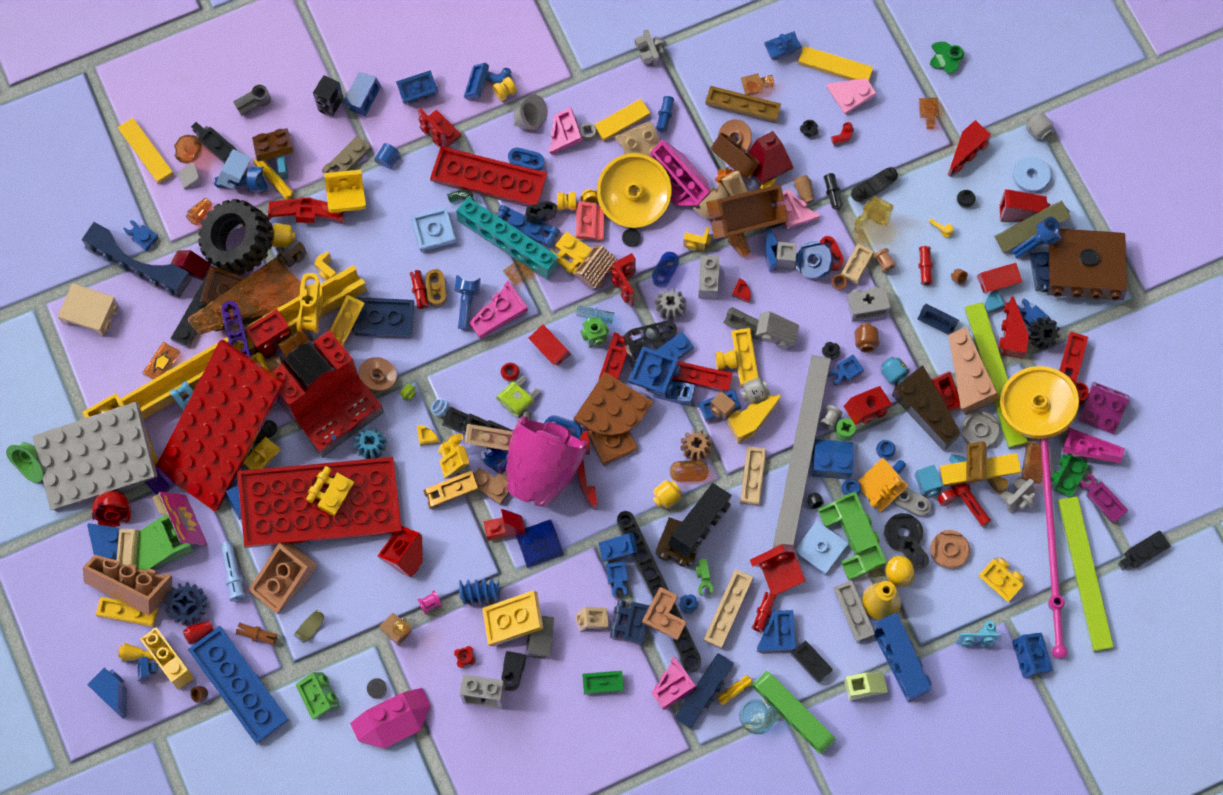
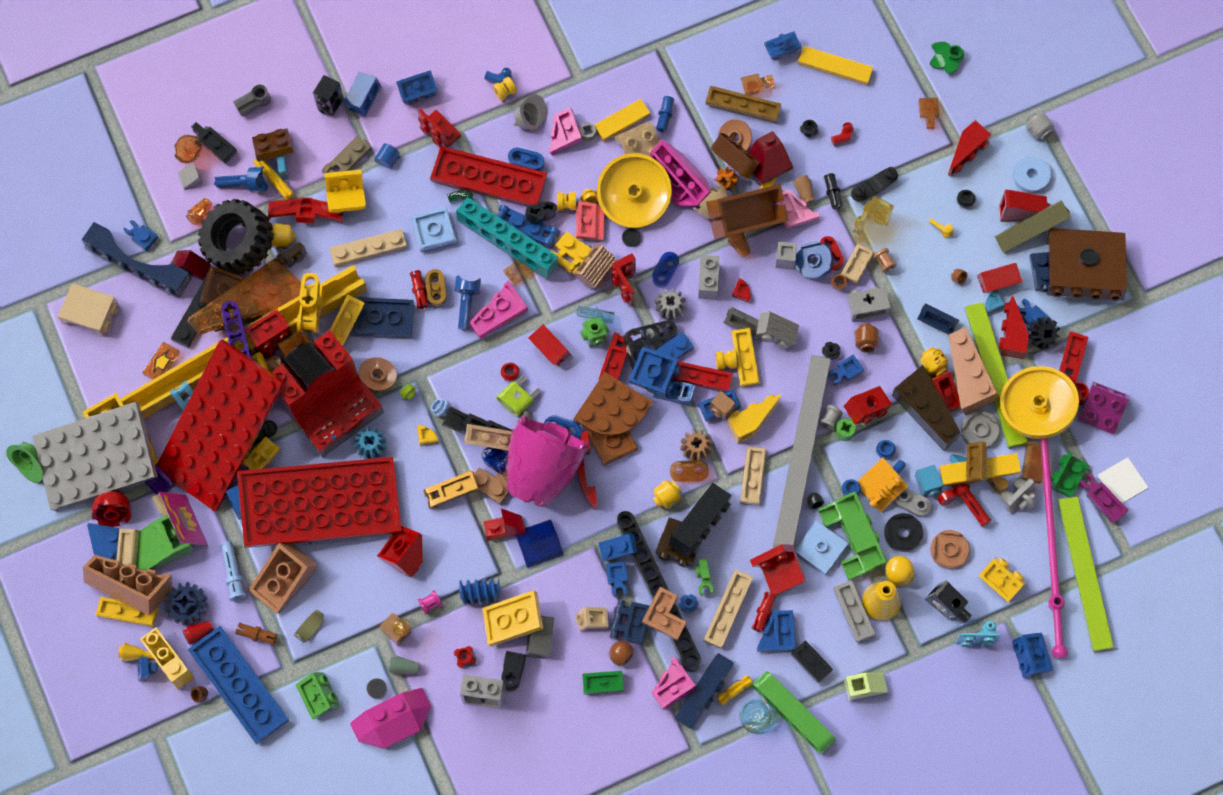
blue slope [87,667,127,719] -> none
yellow tile [117,118,173,184] -> none
light blue hinge [216,149,251,189] -> none
yellow plate [306,466,354,517] -> none
yellow bracket [314,251,336,281] -> none
yellow plate [438,433,469,479] -> none
blue plate [464,63,490,100] -> none
light grey hips [635,29,667,67] -> none
yellow bracket [683,227,712,251] -> none
tan tile [721,171,748,196] -> none
light grey head [740,378,770,404] -> none
blue slope [765,228,778,272] -> none
blue slope [812,439,854,480] -> none
bright pink wing [826,78,876,115] -> none
blue wedge [873,613,932,702] -> none
dark azure head [881,357,909,385] -> none
black beam [898,536,929,569] -> none
red pin [918,246,933,285] -> none
blue piece [1012,216,1062,259] -> none
dark pink wing [1062,428,1125,463] -> none
black hinge [1118,530,1171,570] -> none
none -> tan plate [330,229,407,267]
none -> sand green cone [389,656,419,675]
none -> dark orange piece [609,641,634,666]
none -> yellow head [920,347,949,376]
none -> black torso [924,580,972,623]
none -> white sticker [1098,458,1148,503]

